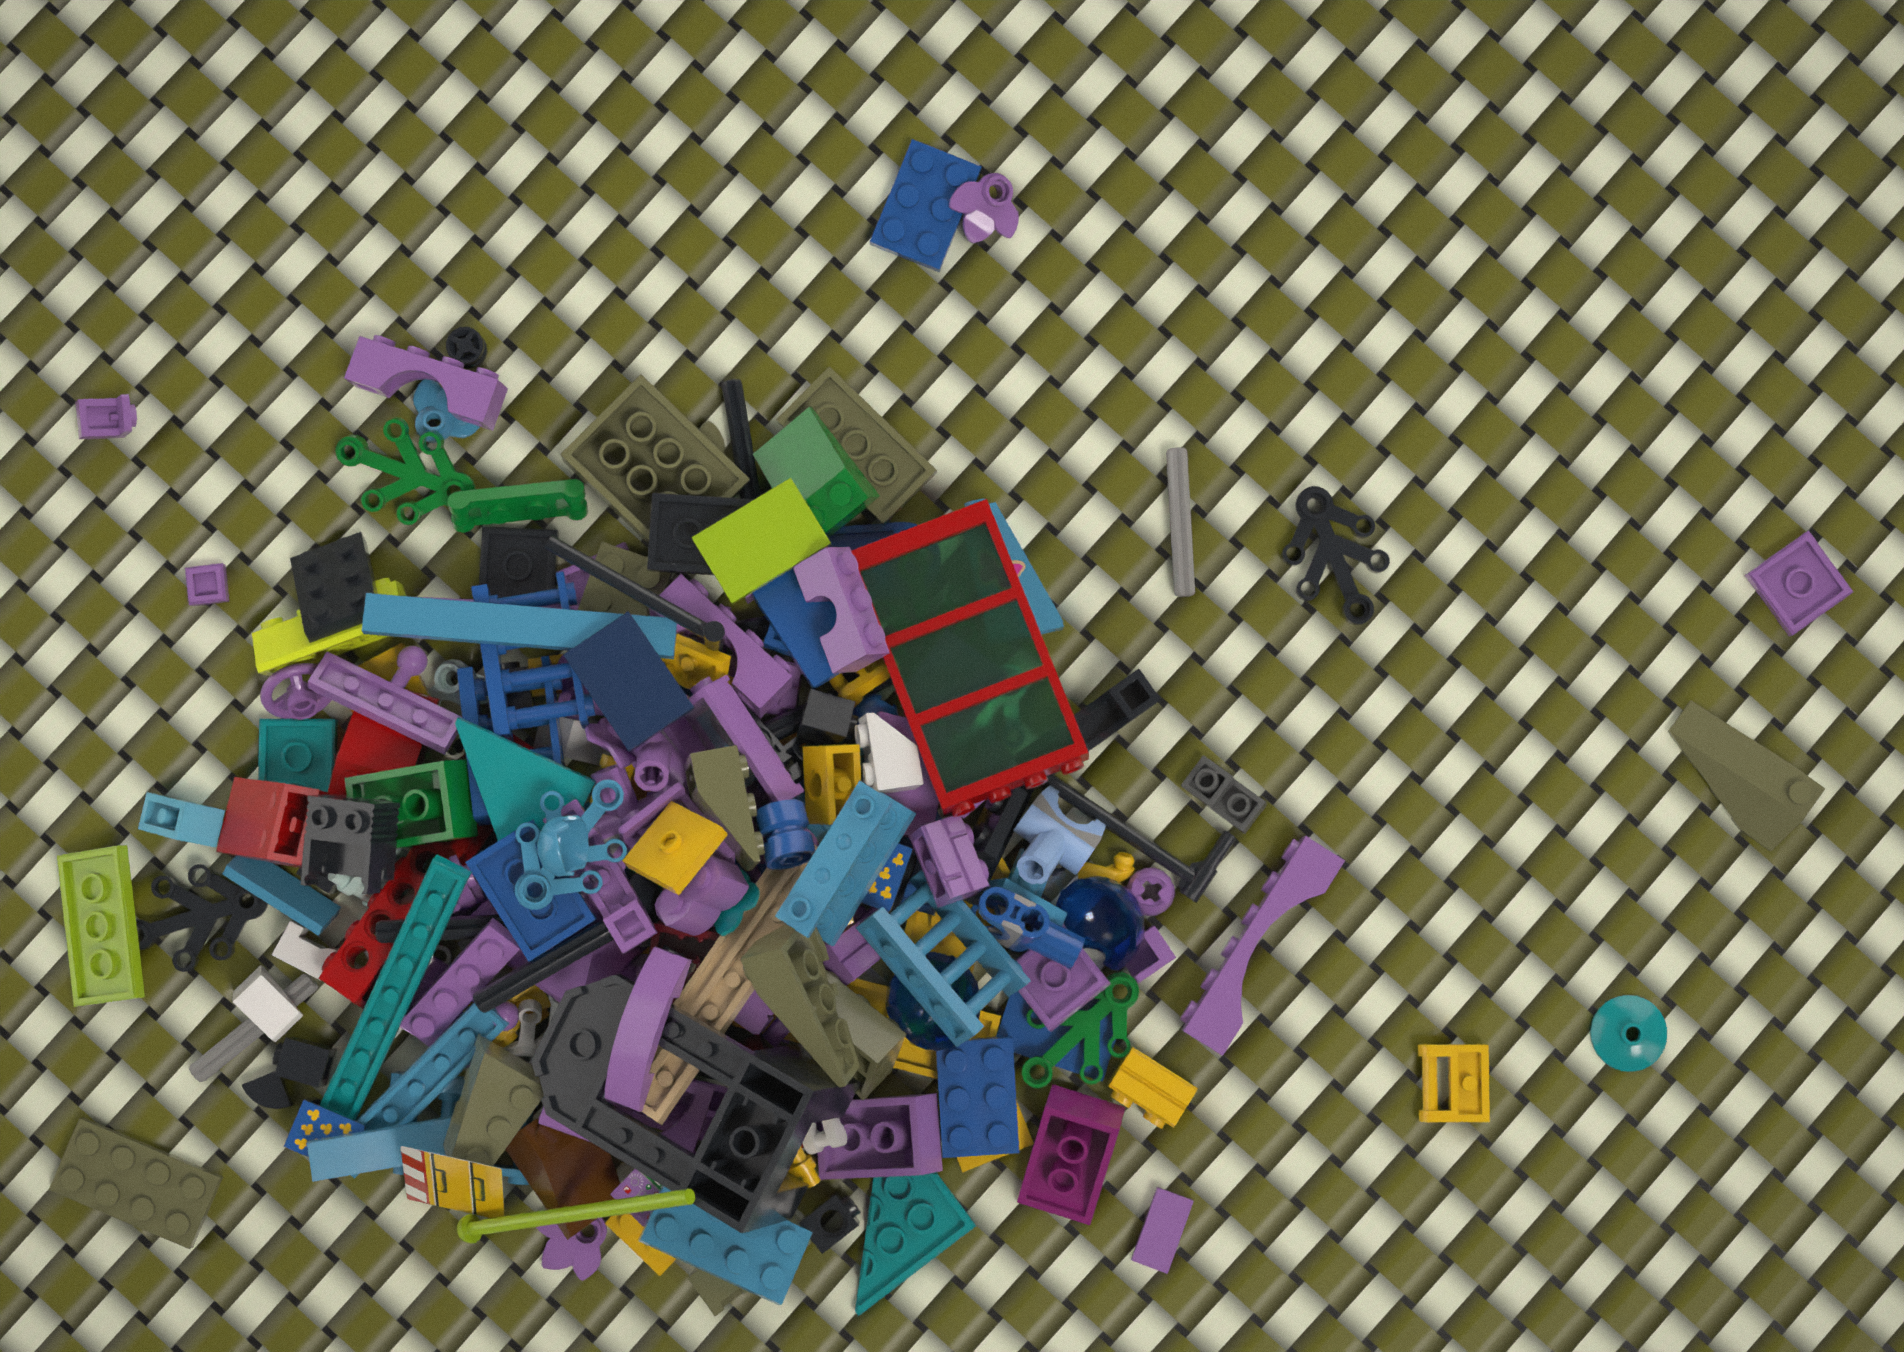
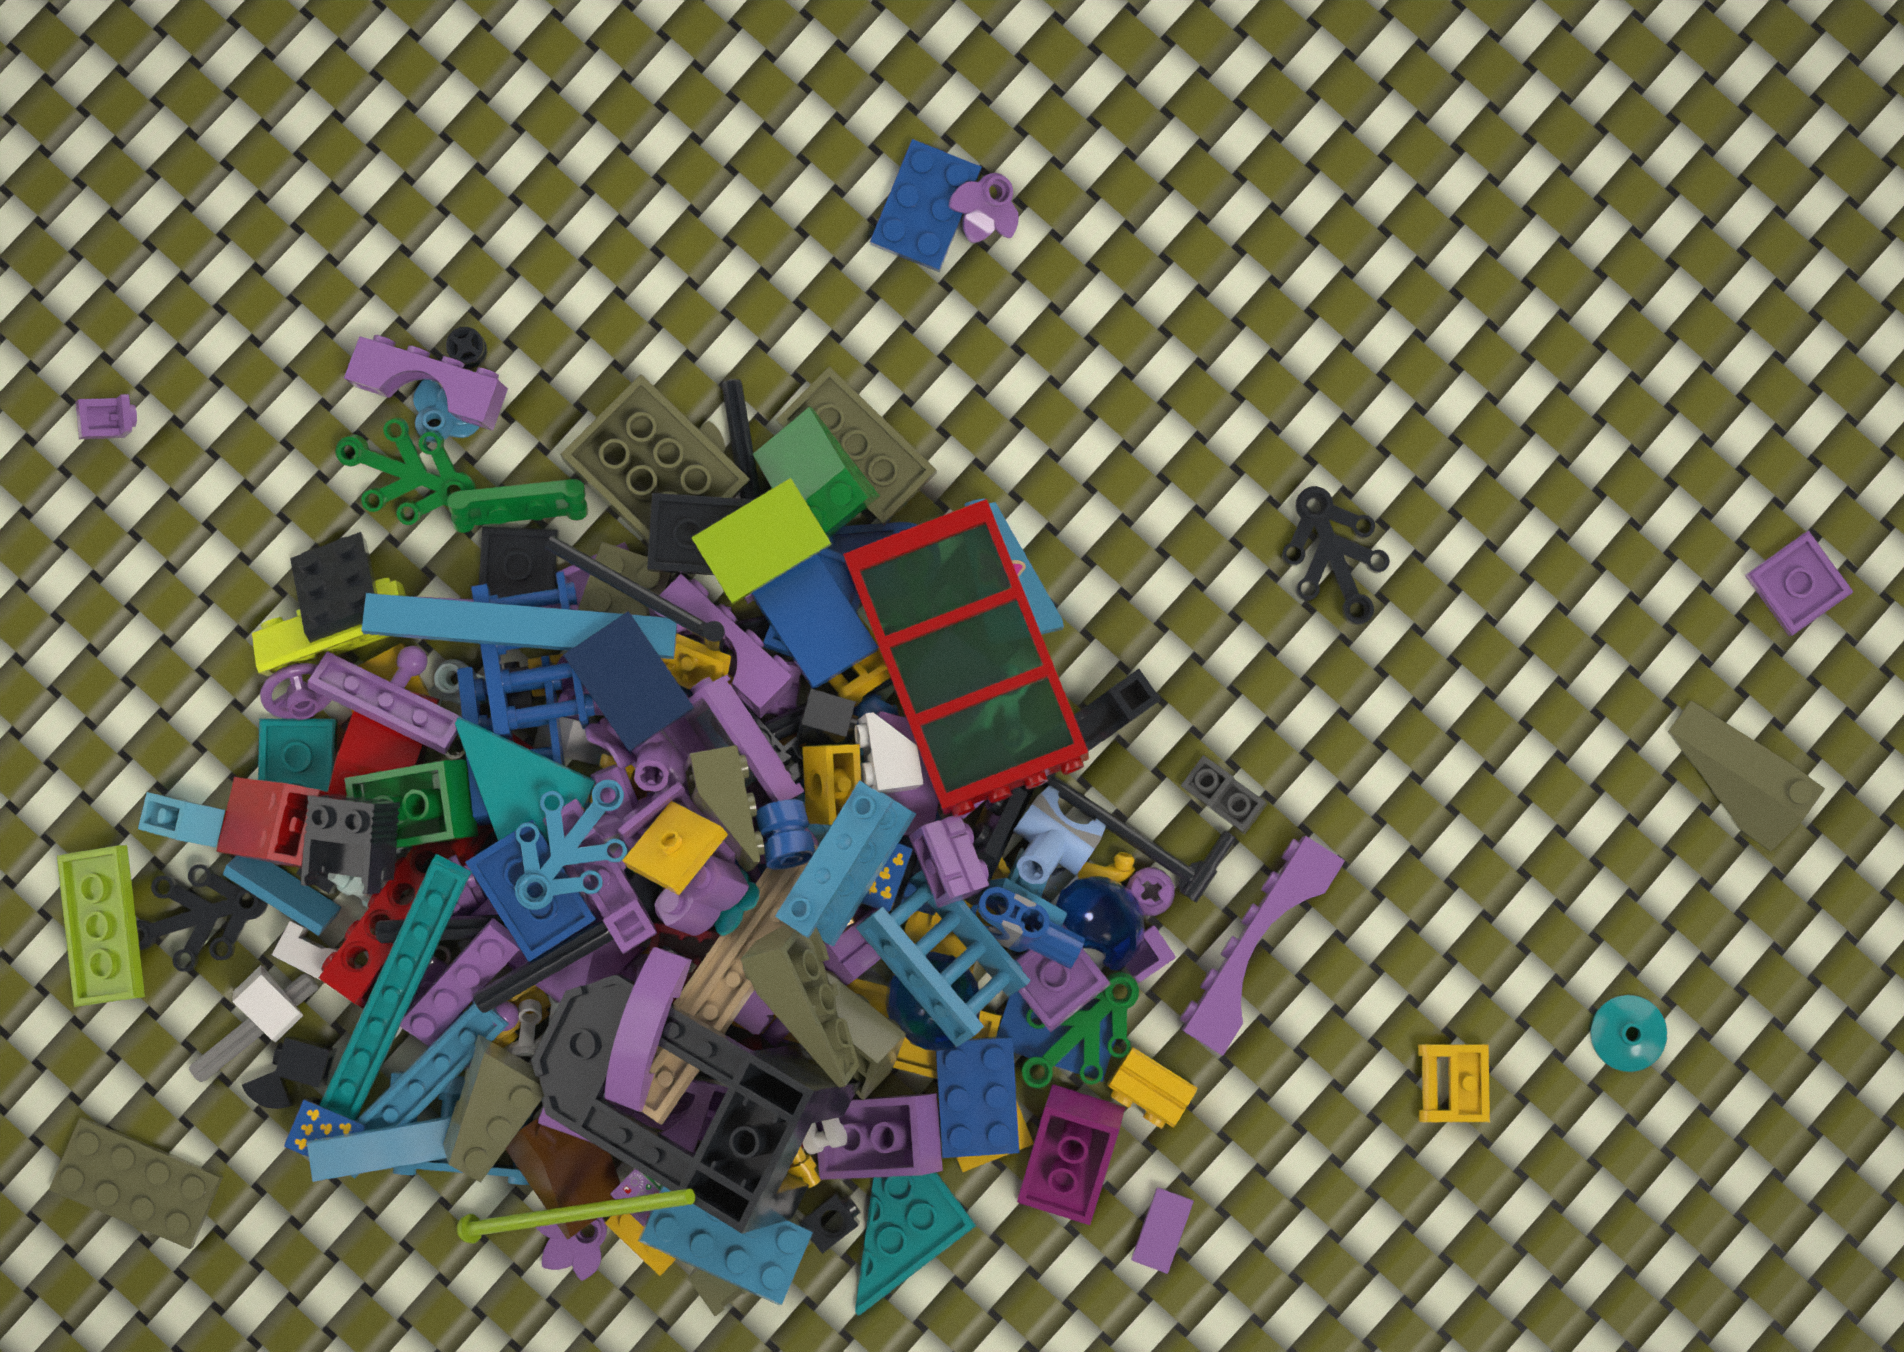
medium lavender tile [185,563,229,606] -> none
yellow sticker [400,1146,505,1218] -> none
dark azure hair [537,815,589,877] -> none
medium lavender arch [793,547,890,673] -> none
light grey axle [1166,447,1195,597] -> none

